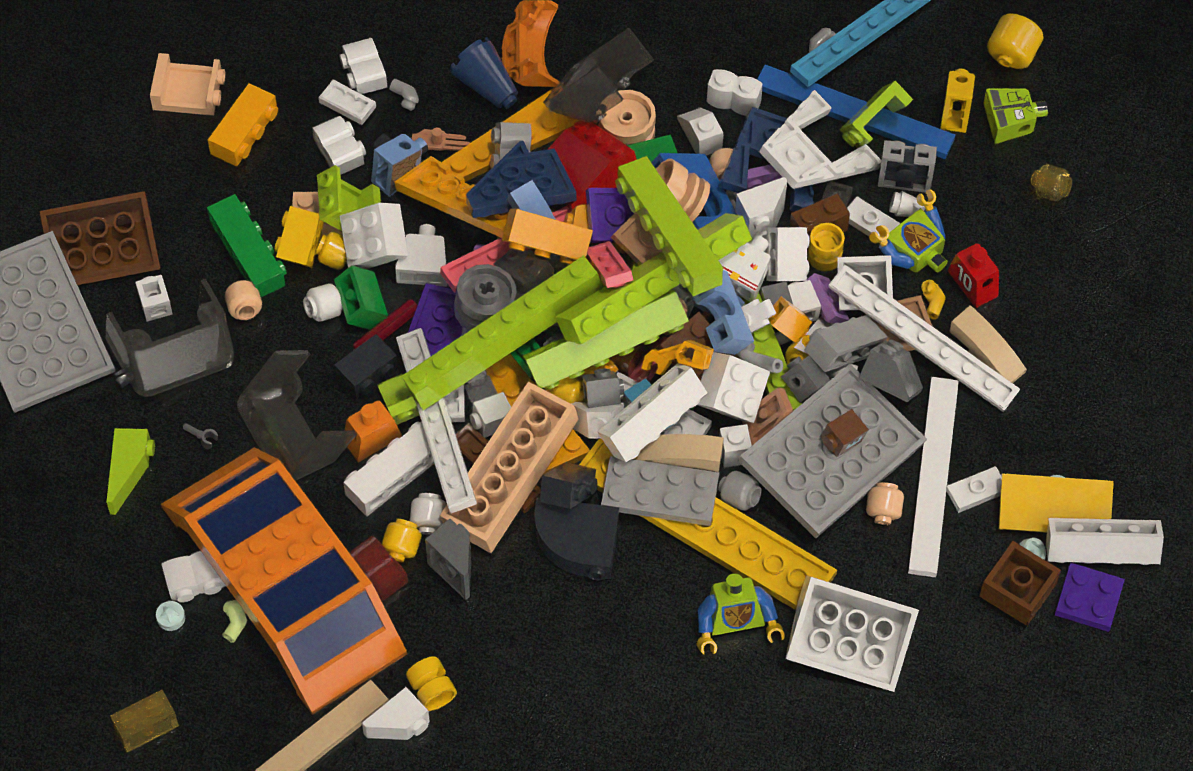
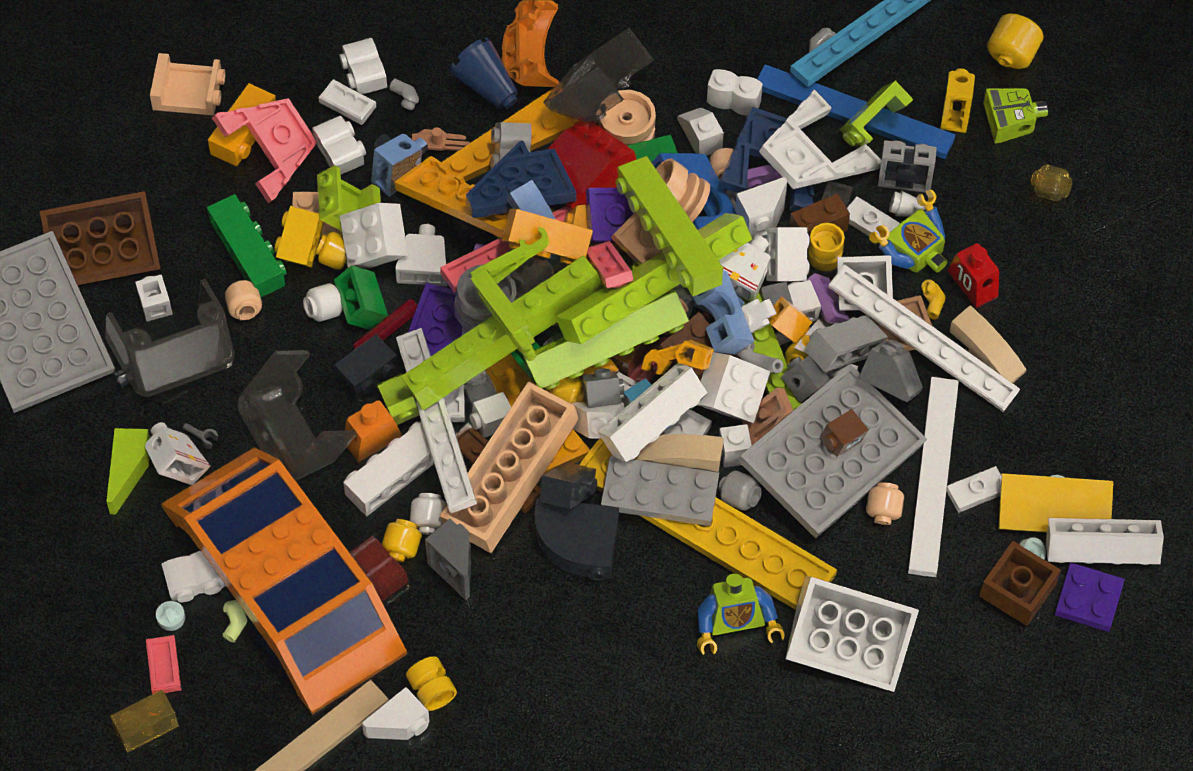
none -> white torso [145,423,210,485]
none -> coral tile [146,635,181,695]
none -> coral wing [212,99,317,203]
none -> lime hinge [470,227,549,361]

